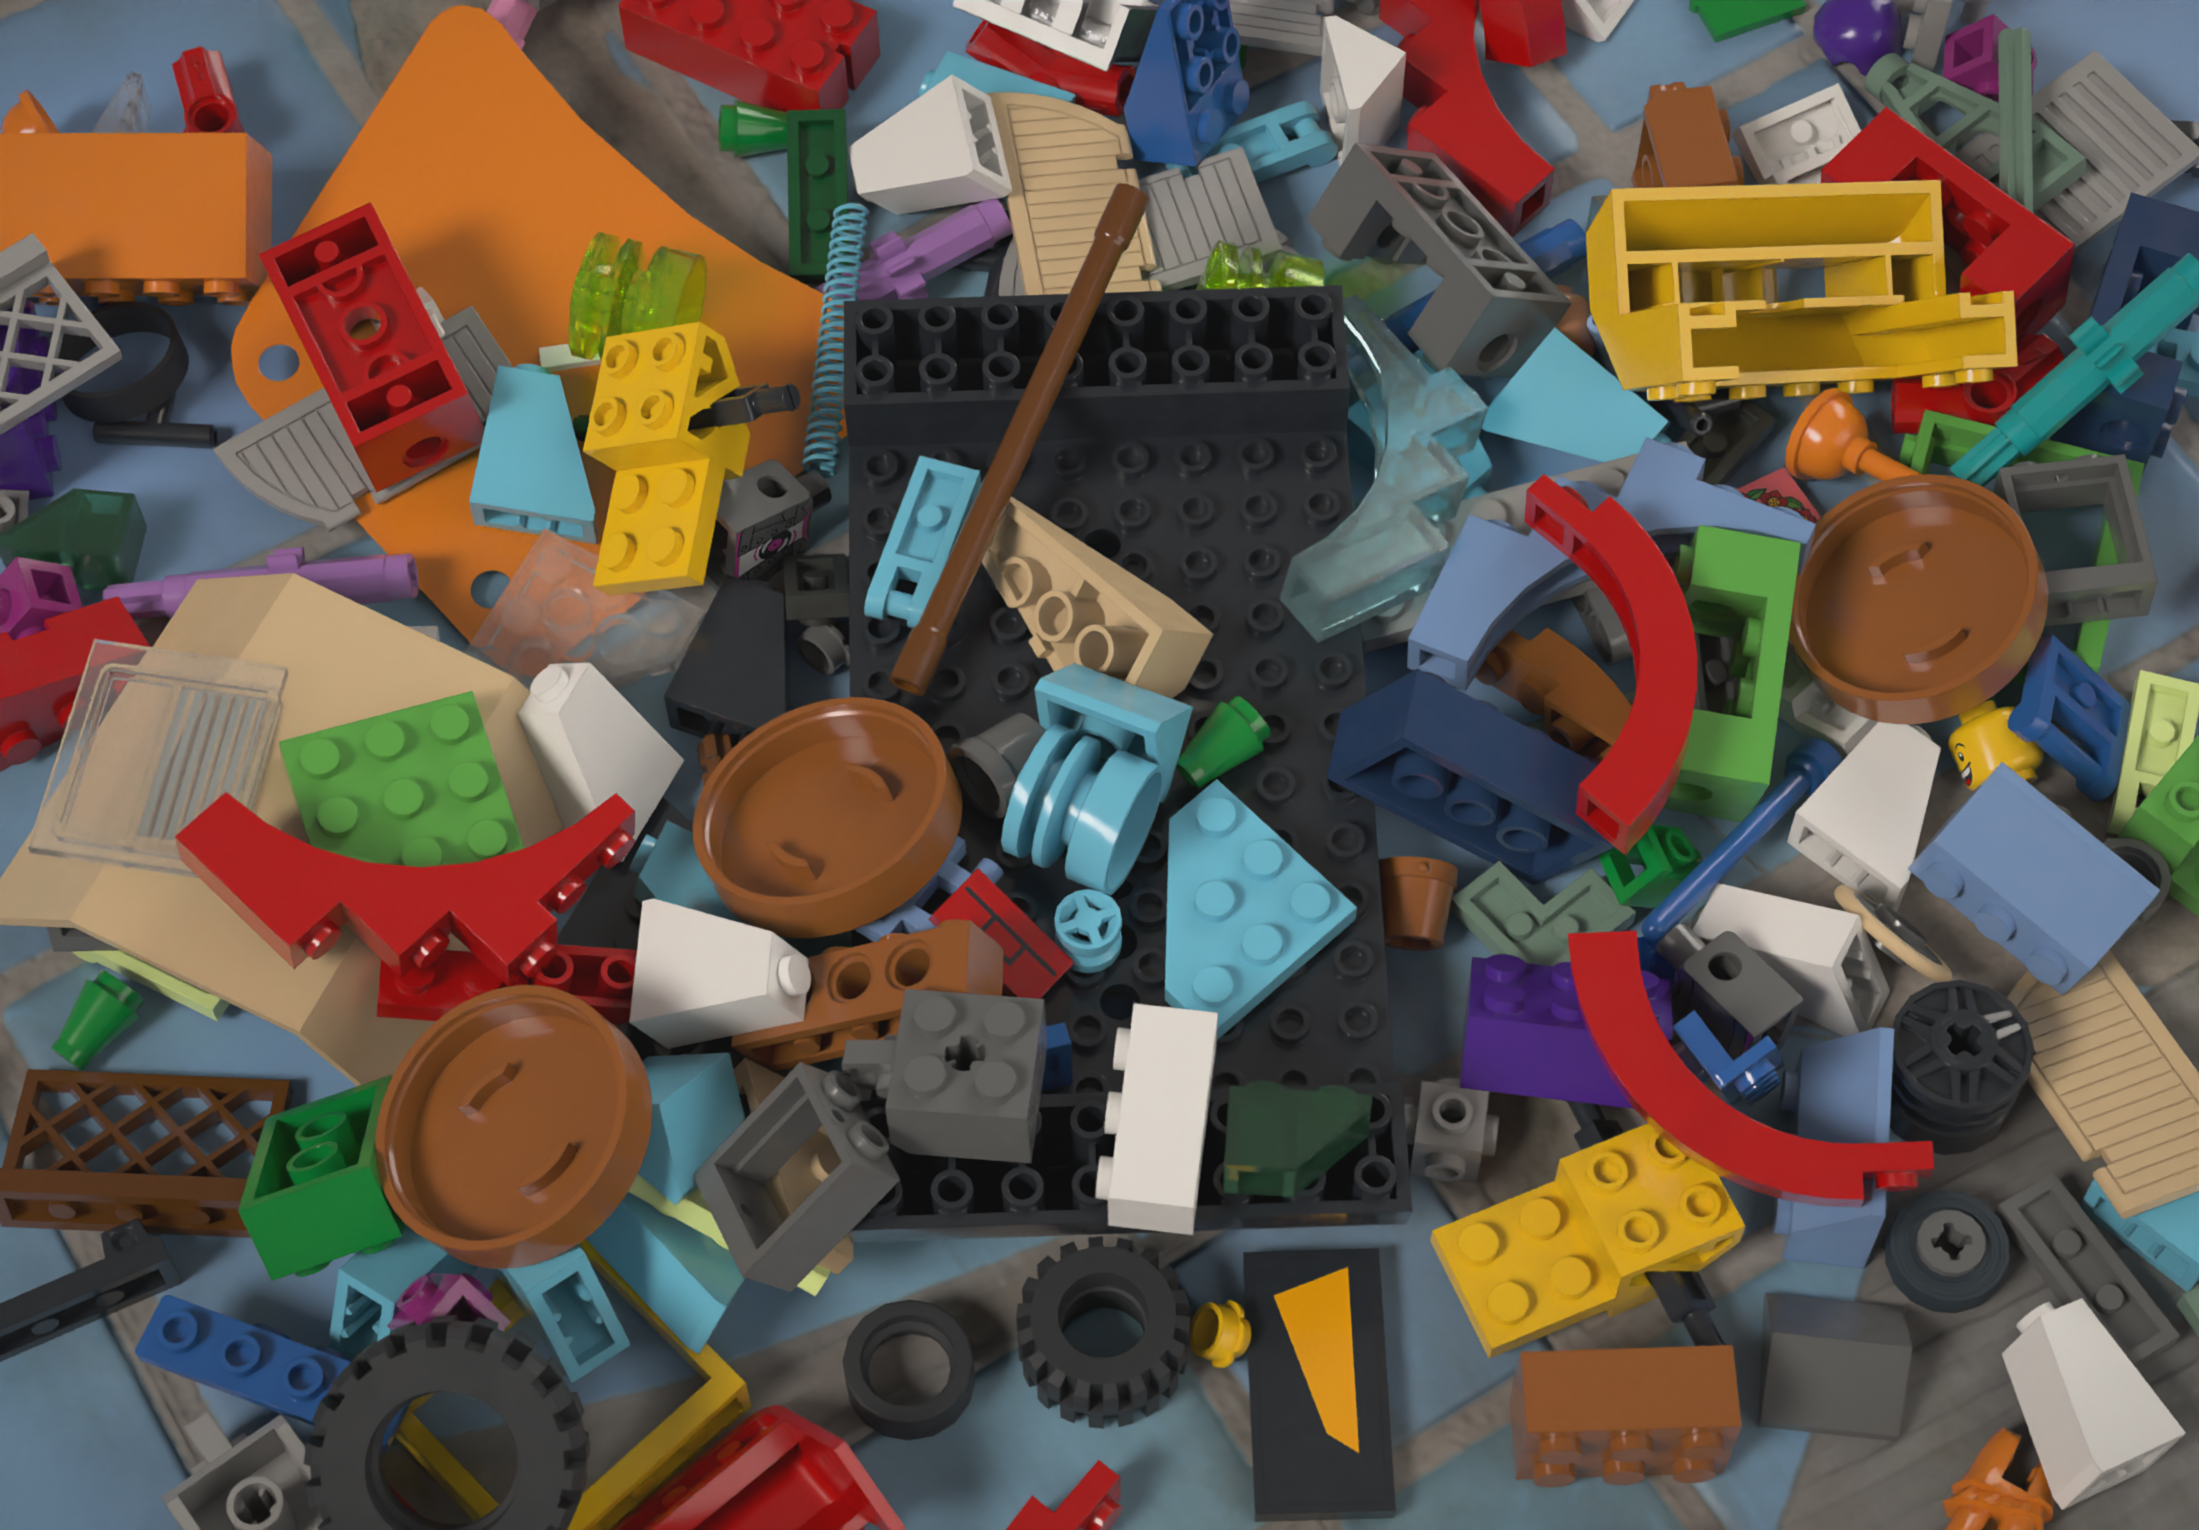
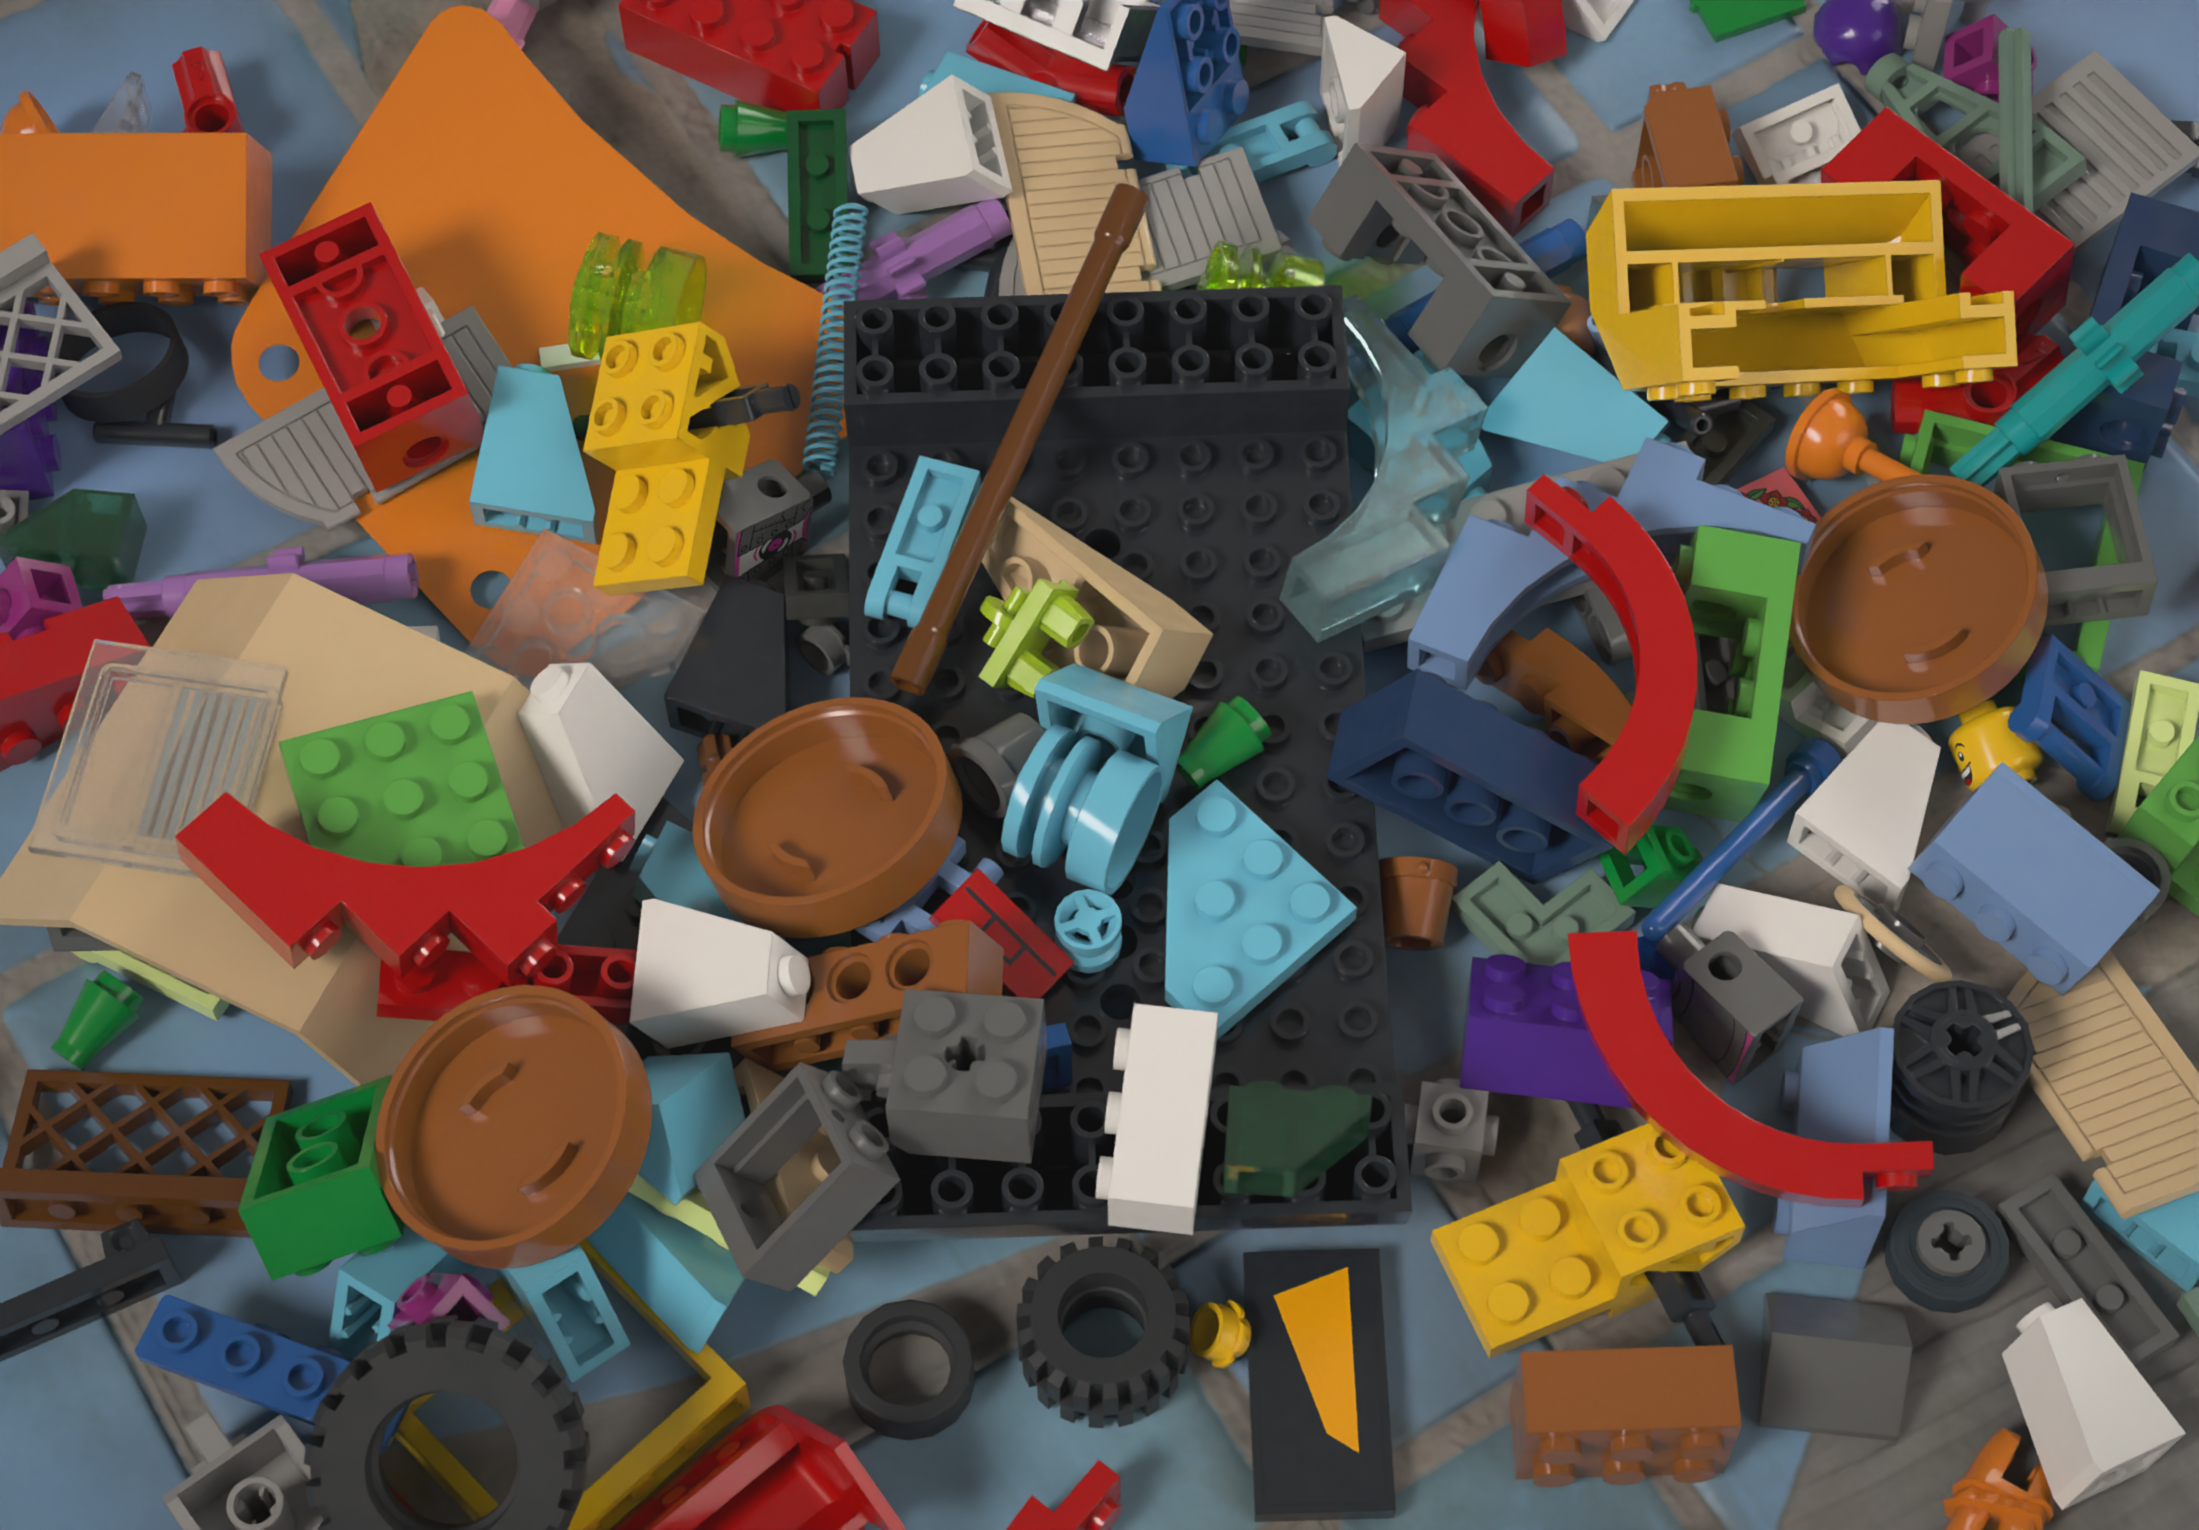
blue bracket [1673,1010,1785,1106] -> none
none -> lime hips [978,578,1095,698]

